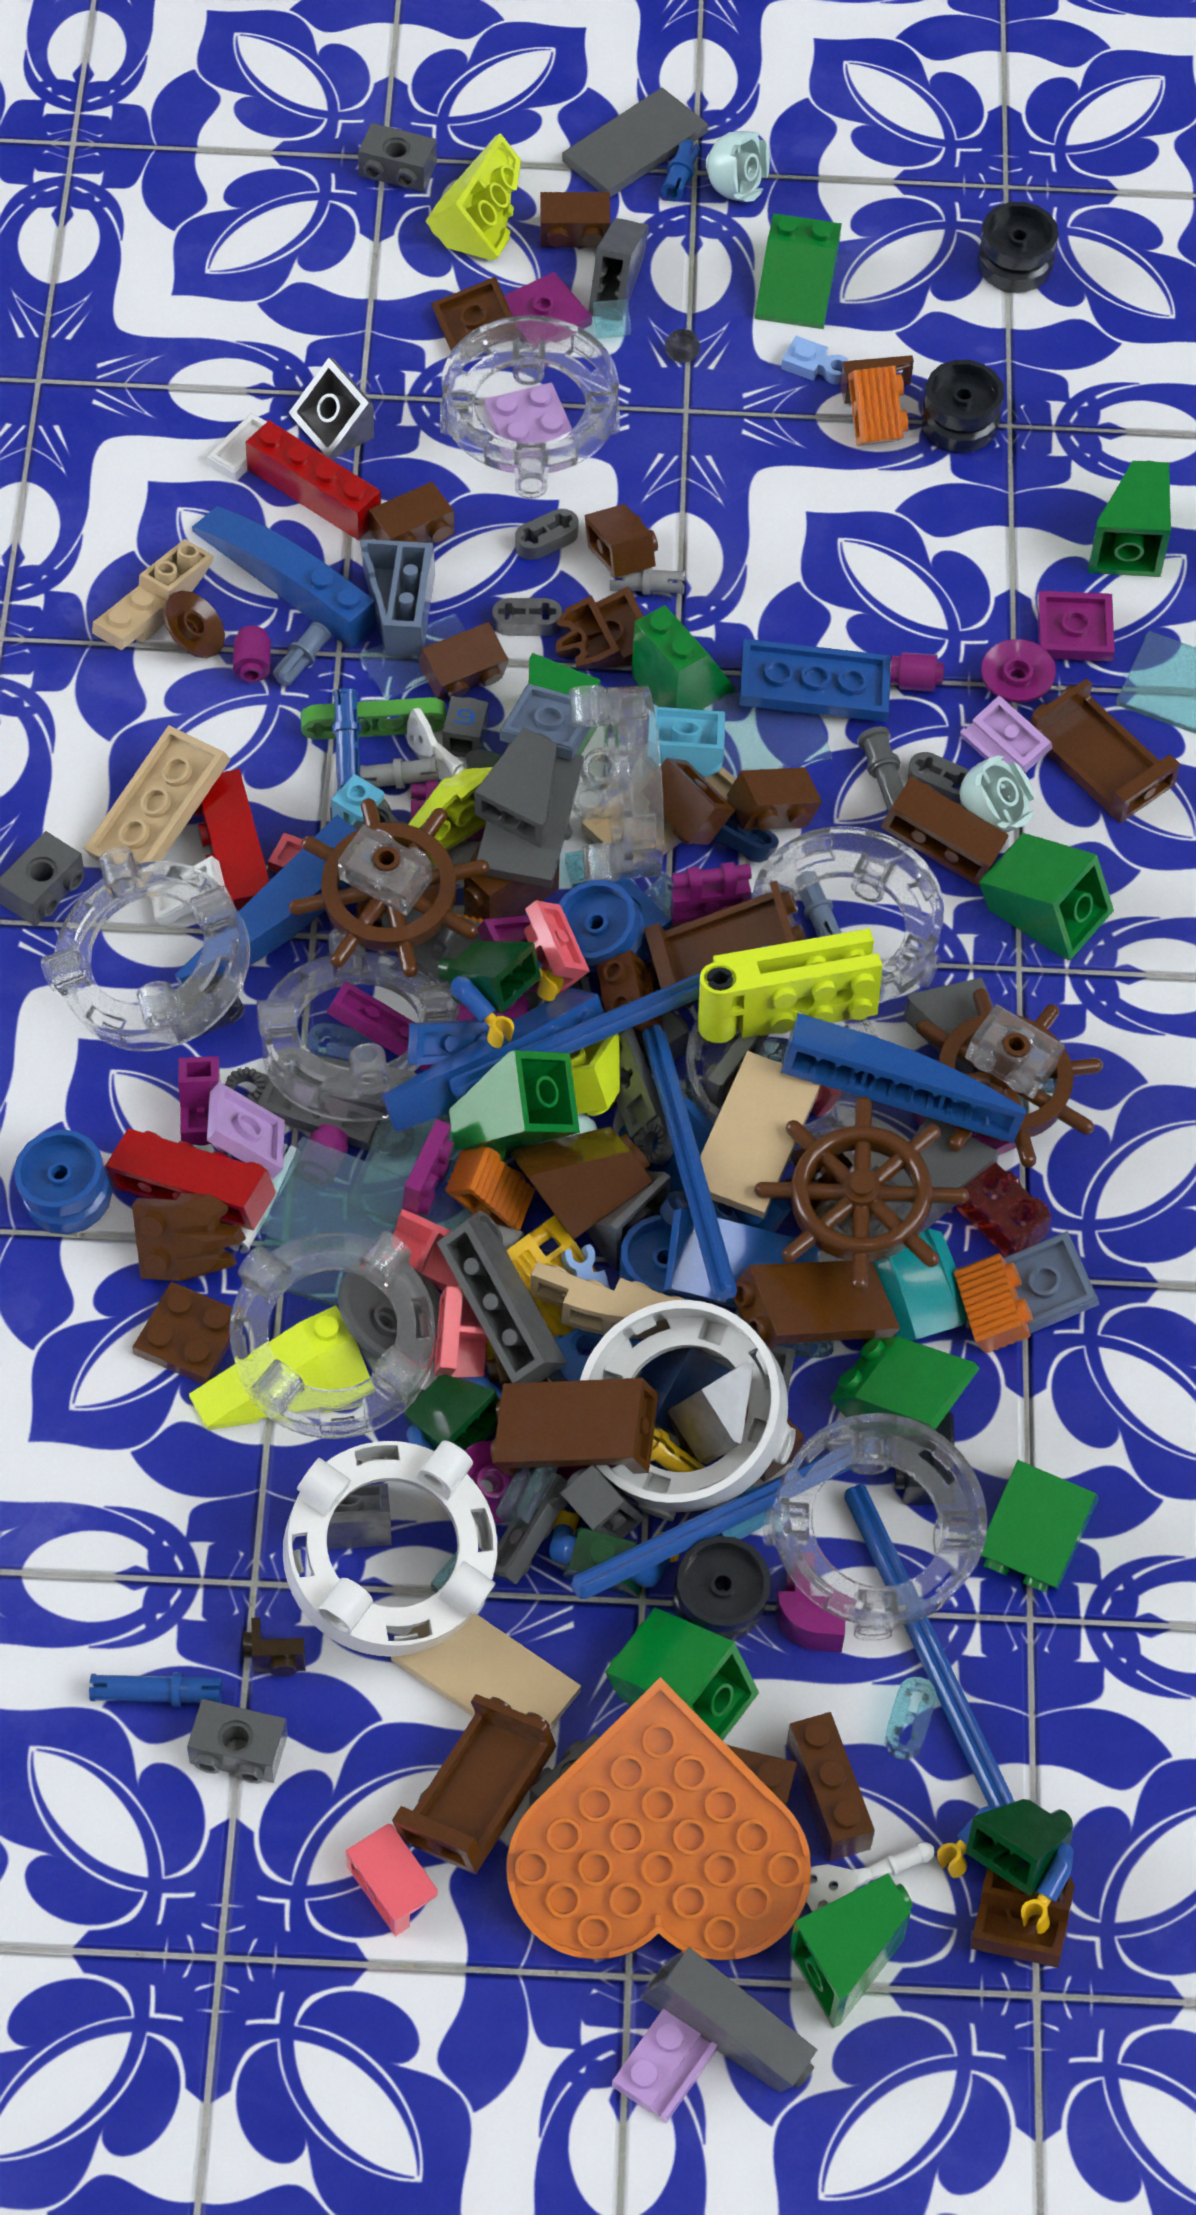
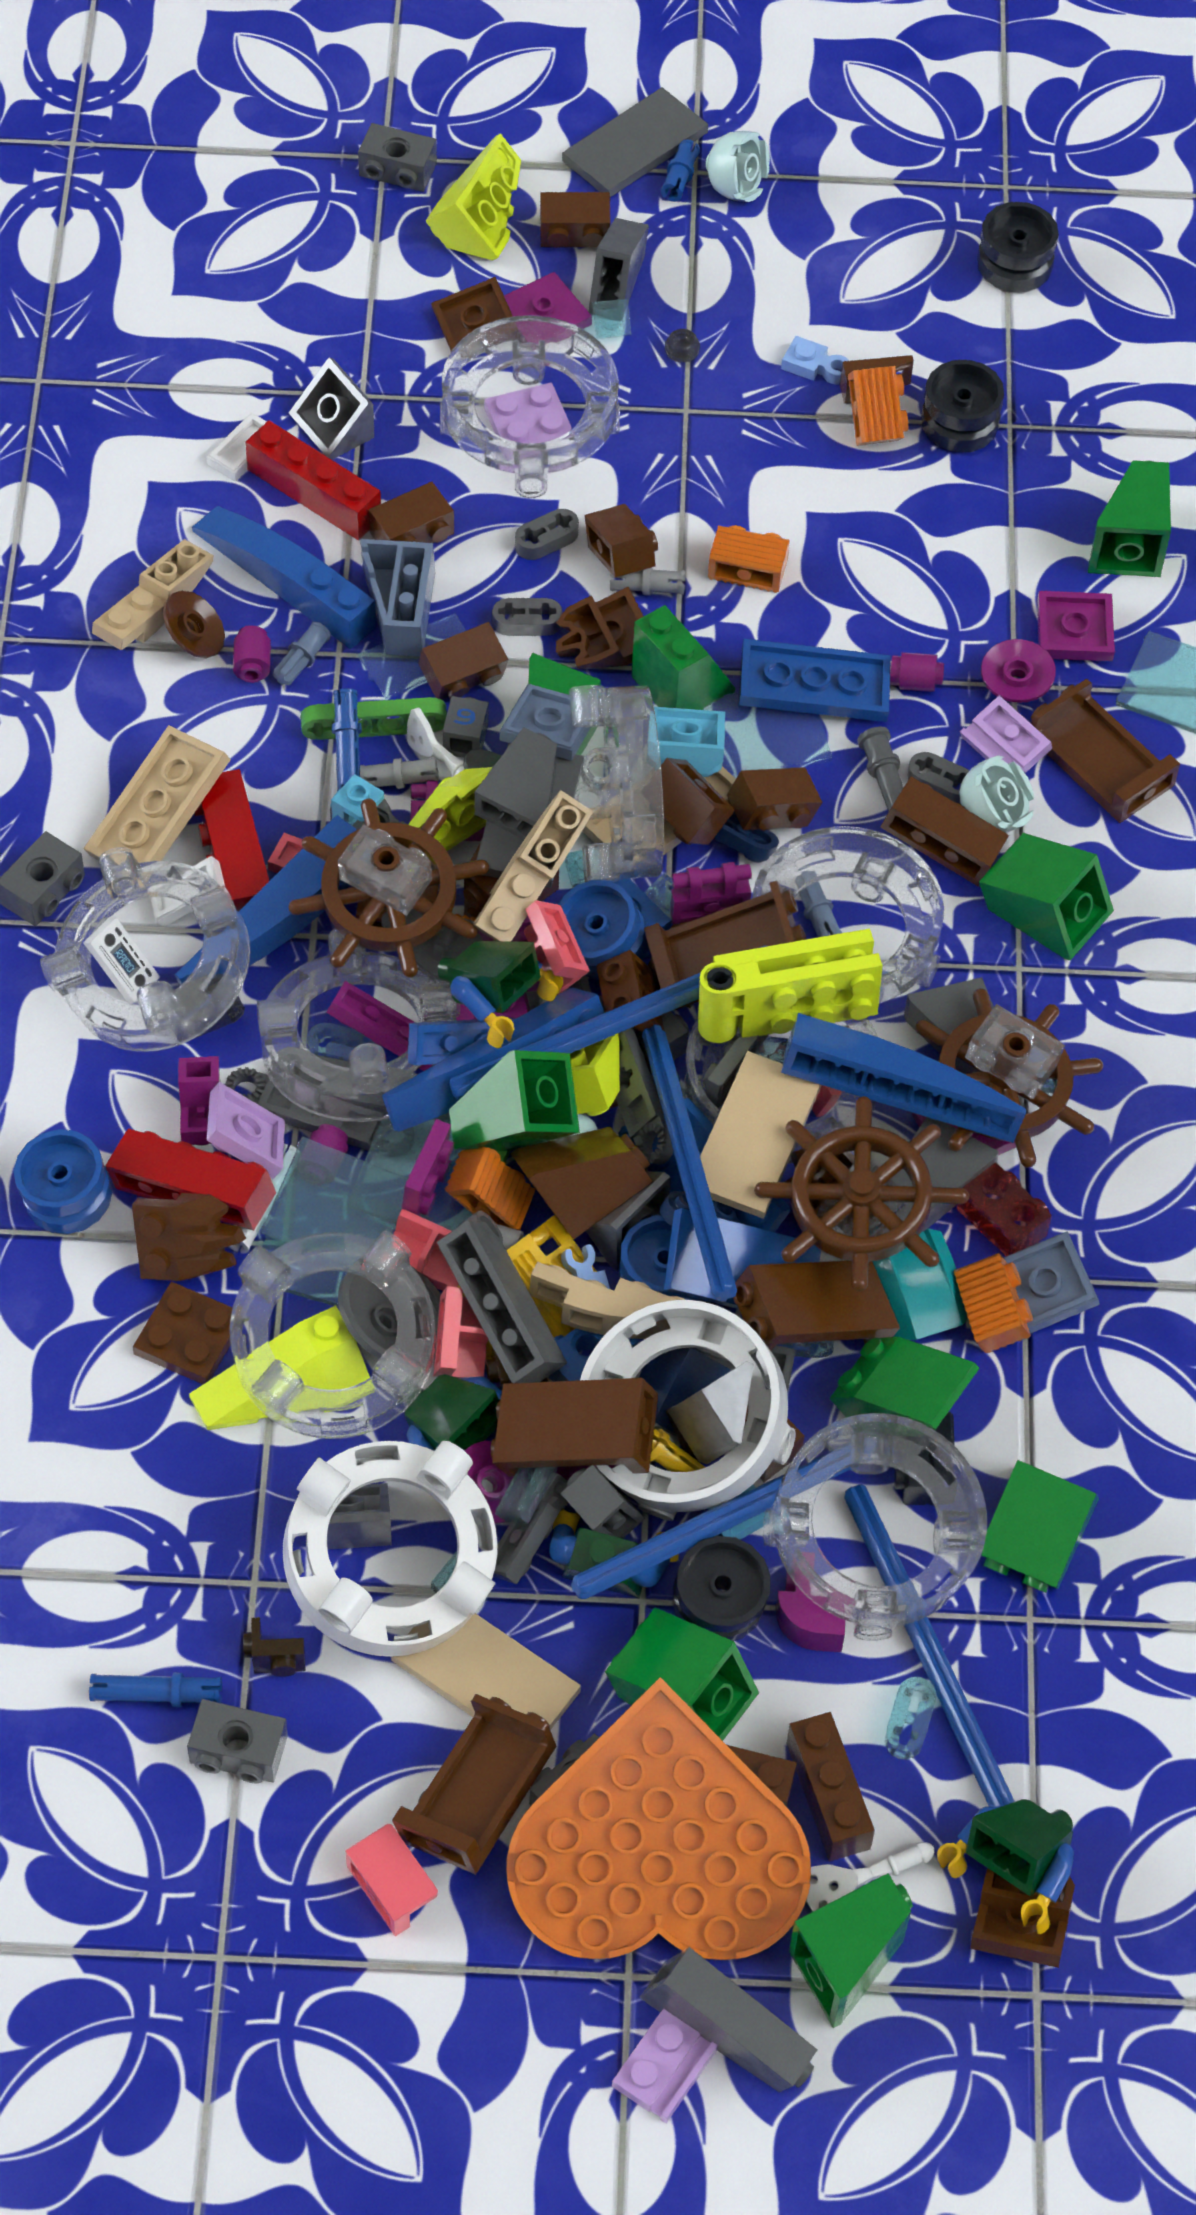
green slope [755,213,842,329] -> none
none -> white tile [83,917,160,1003]
none -> tan slope [473,790,594,942]
none -> orange brick [708,525,790,593]

